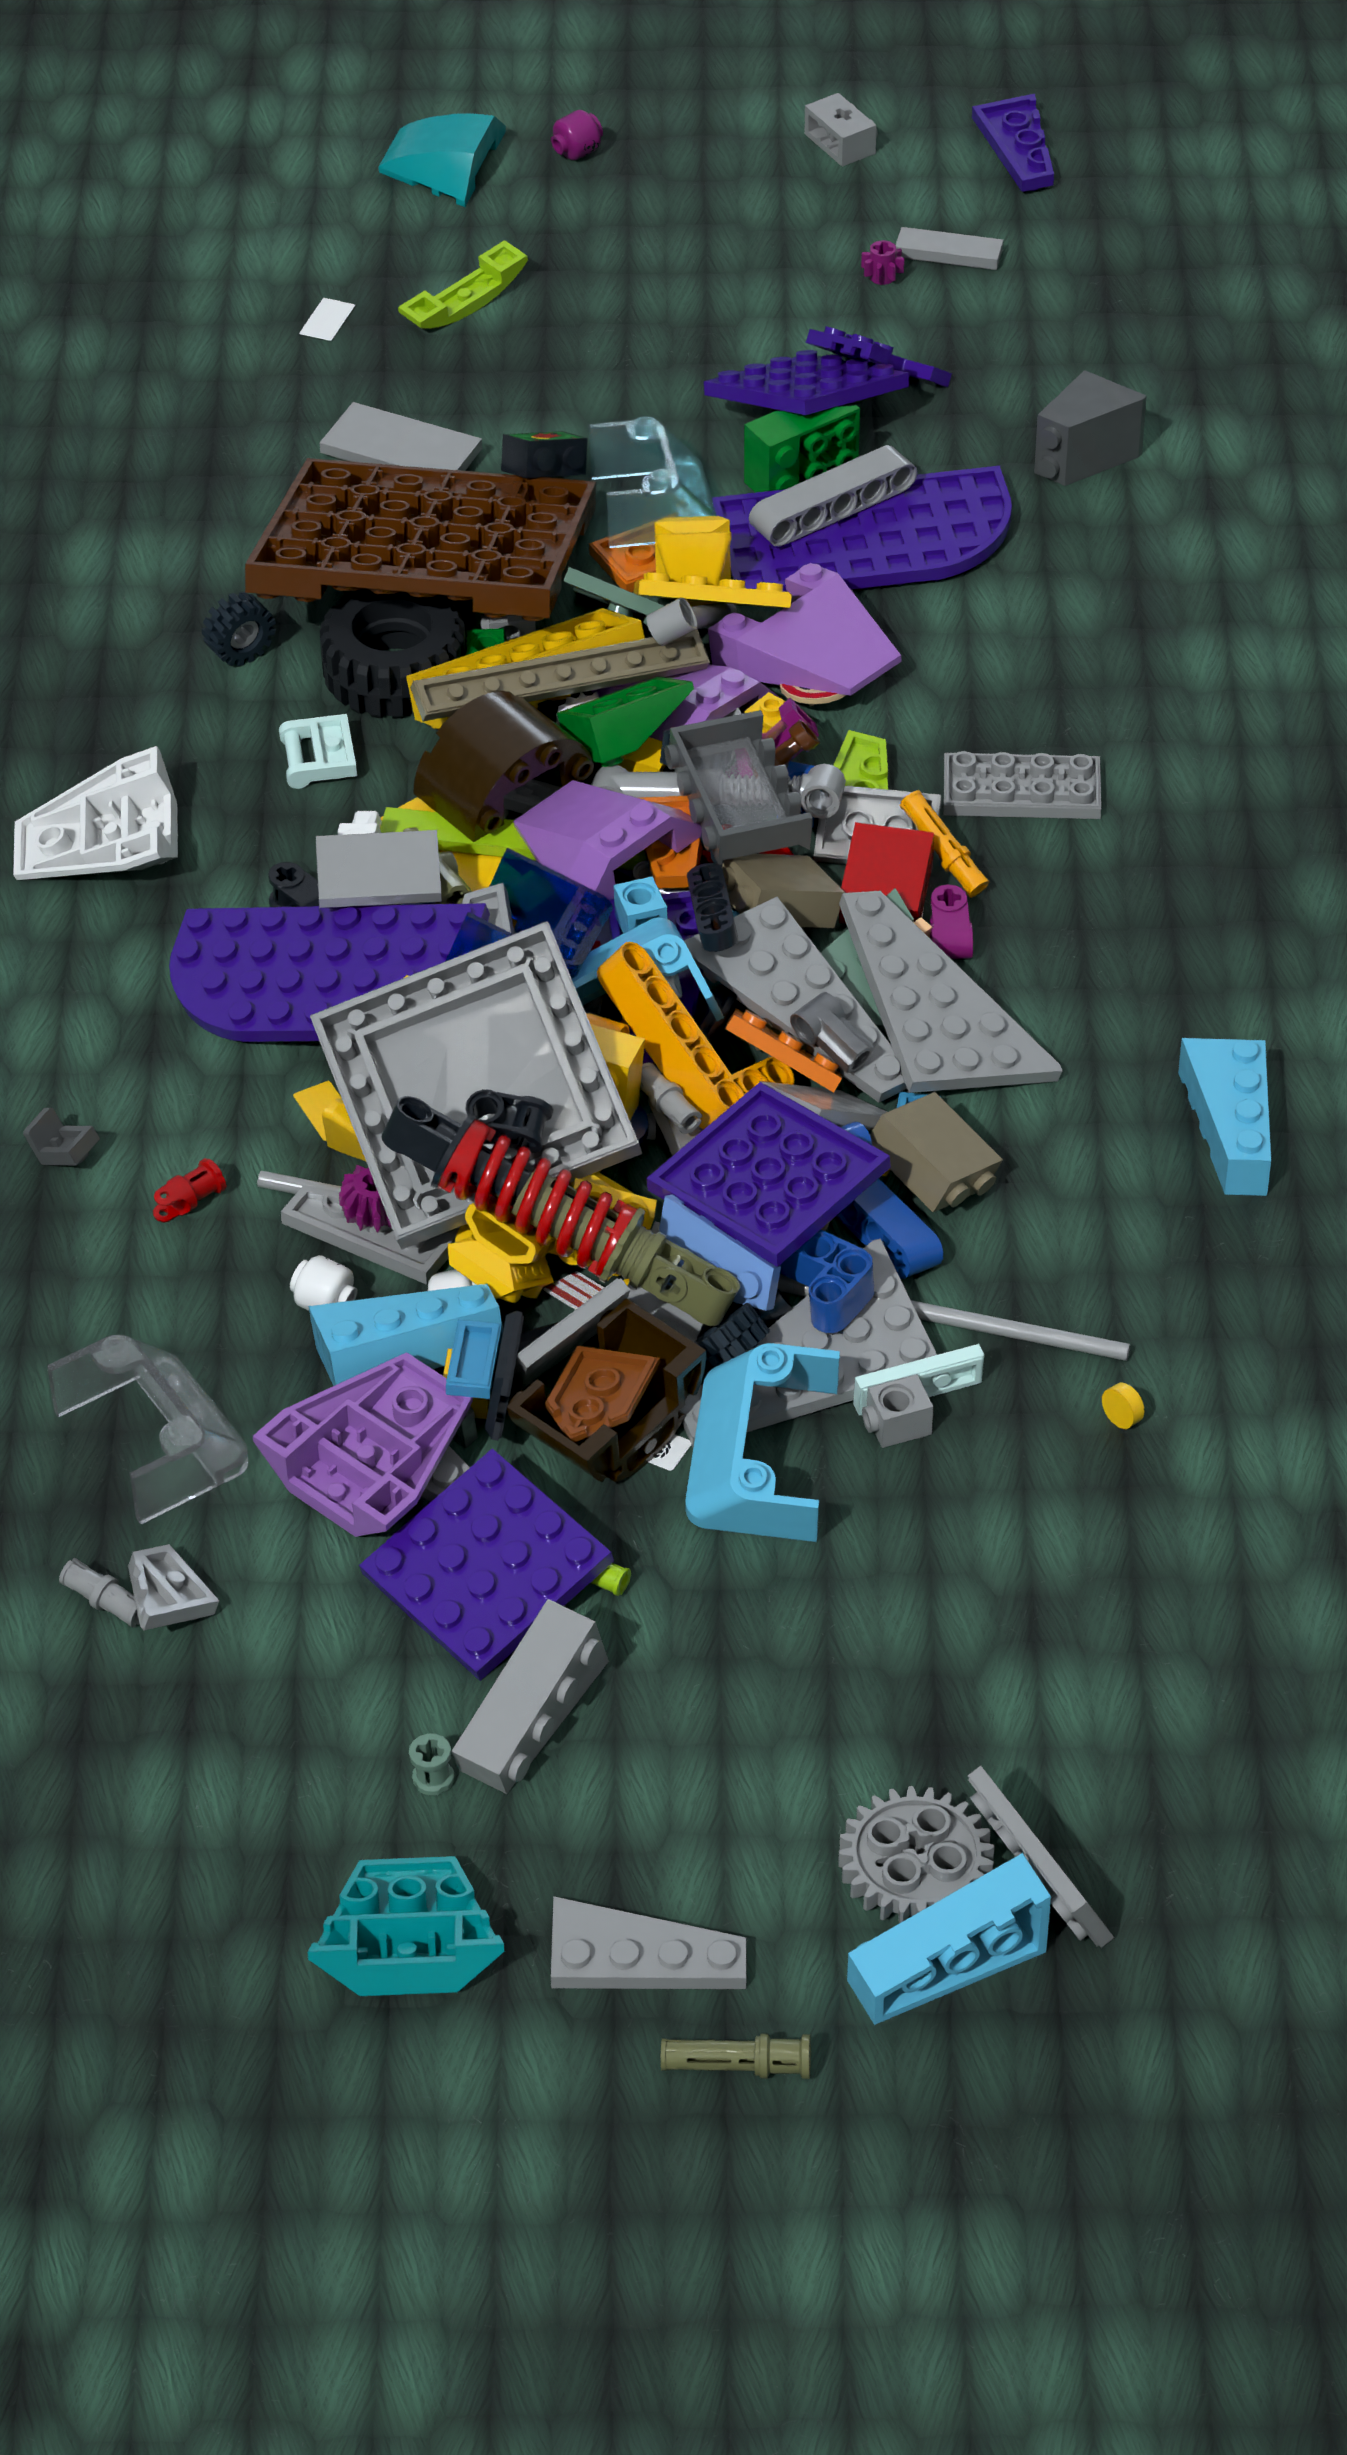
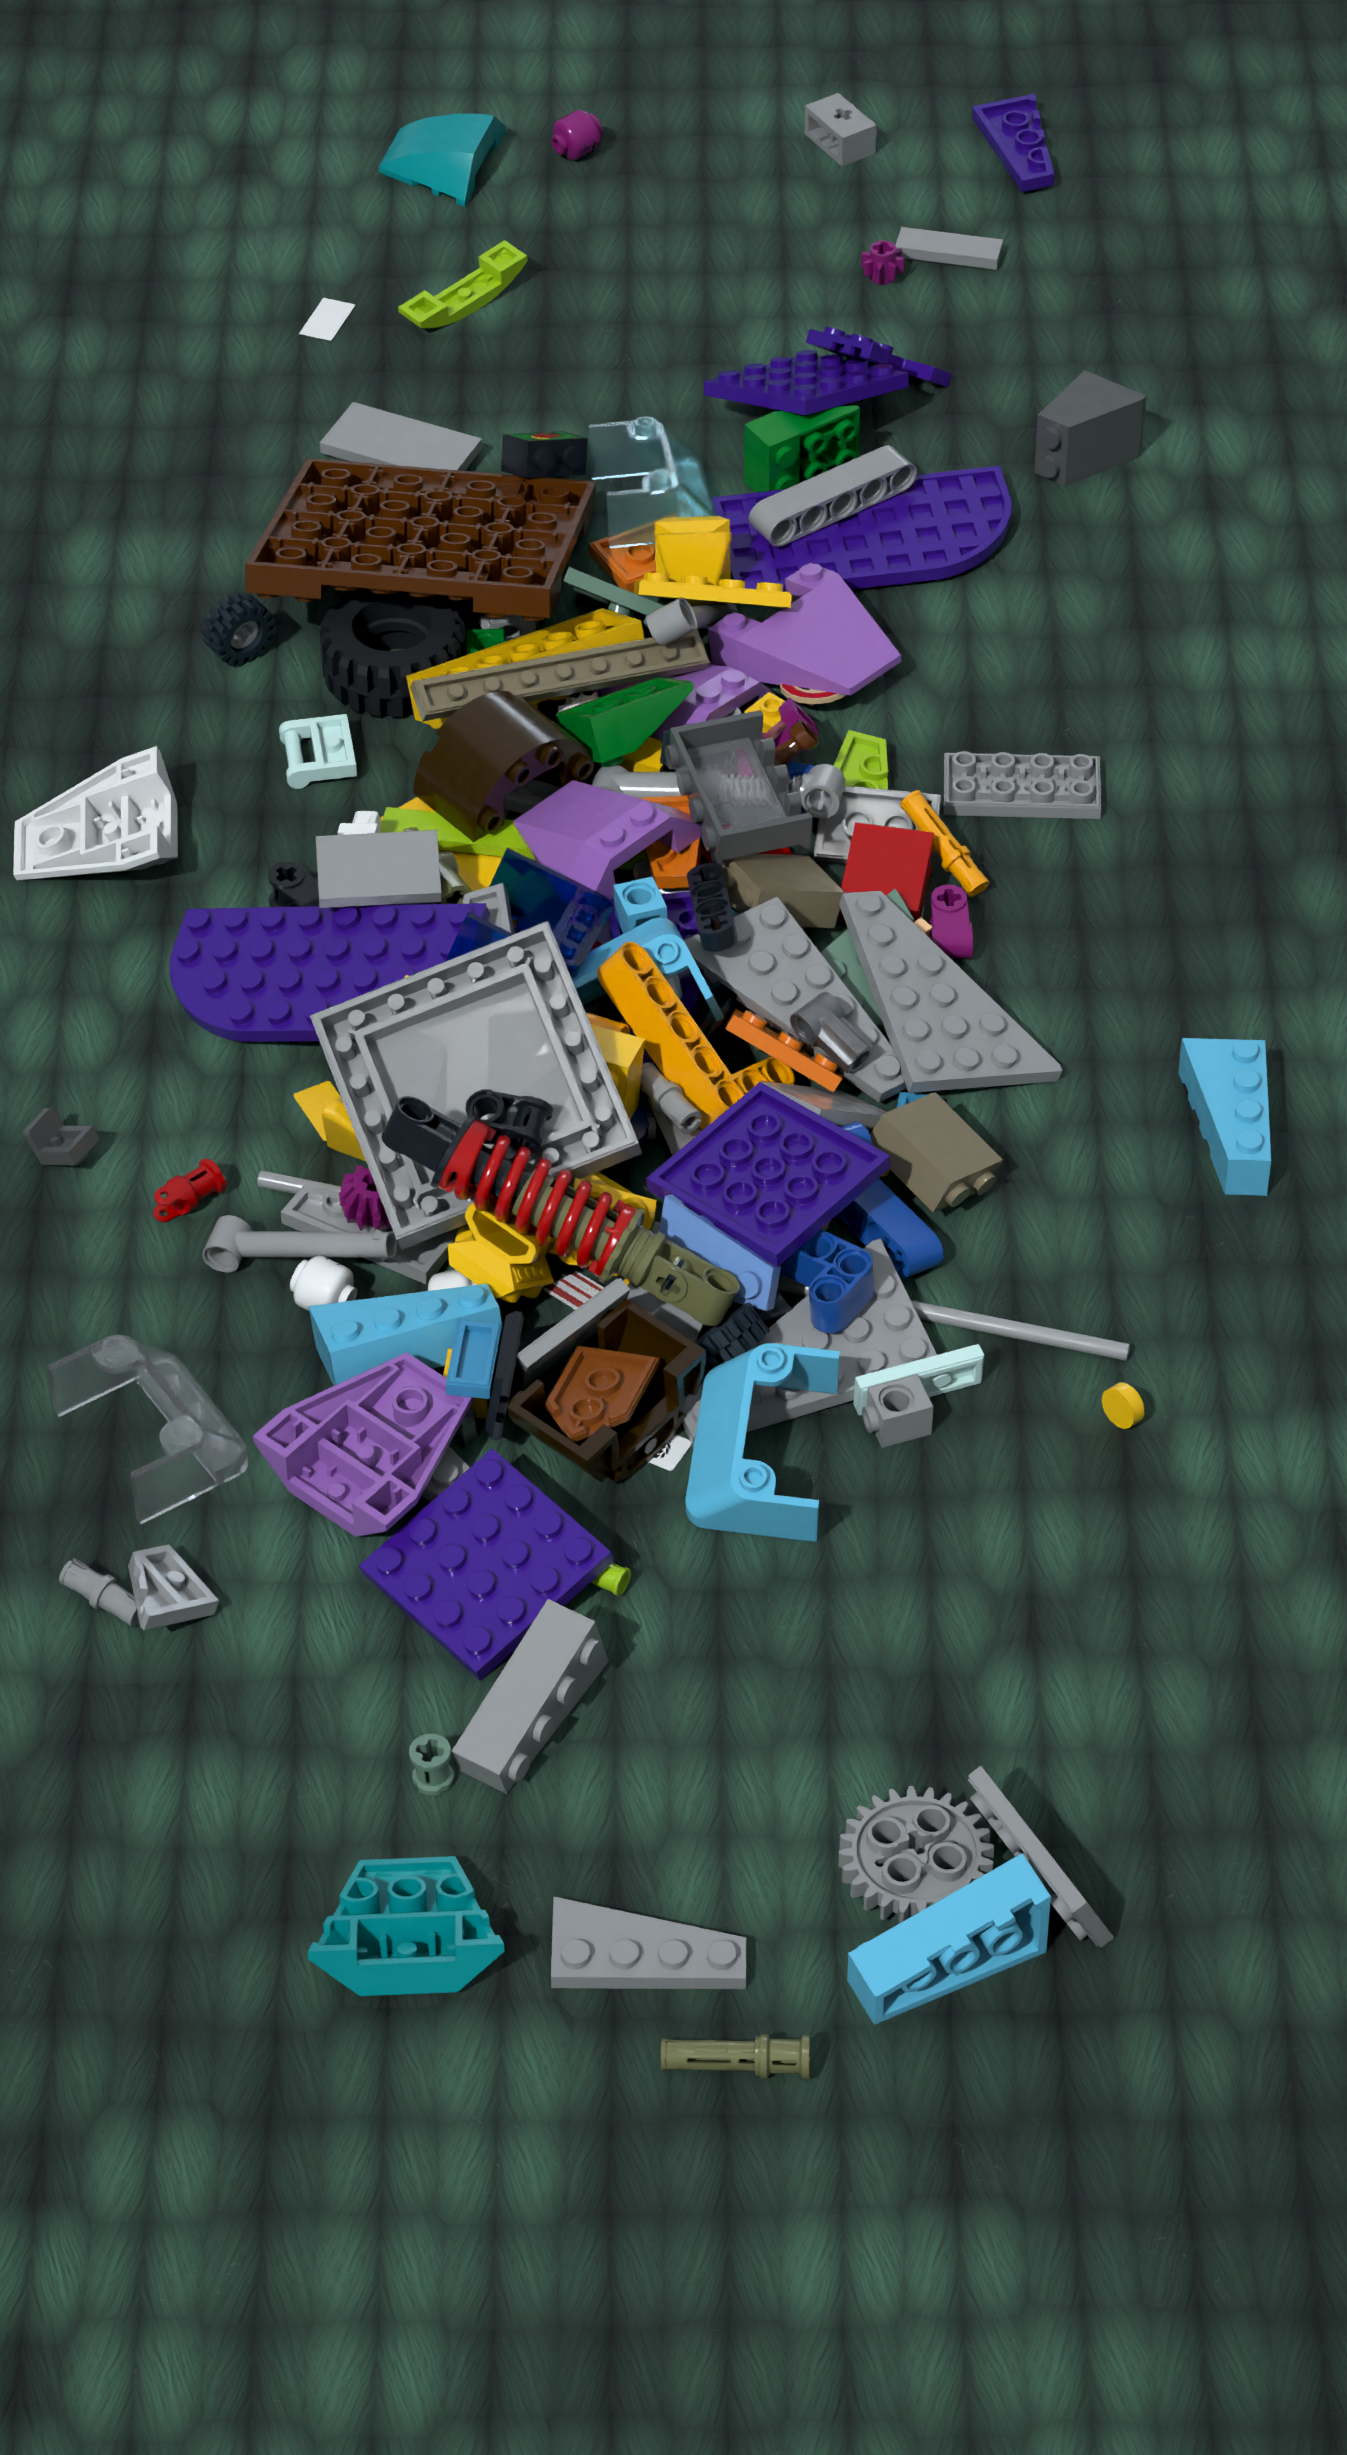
none -> light grey piece [202,1215,397,1273]

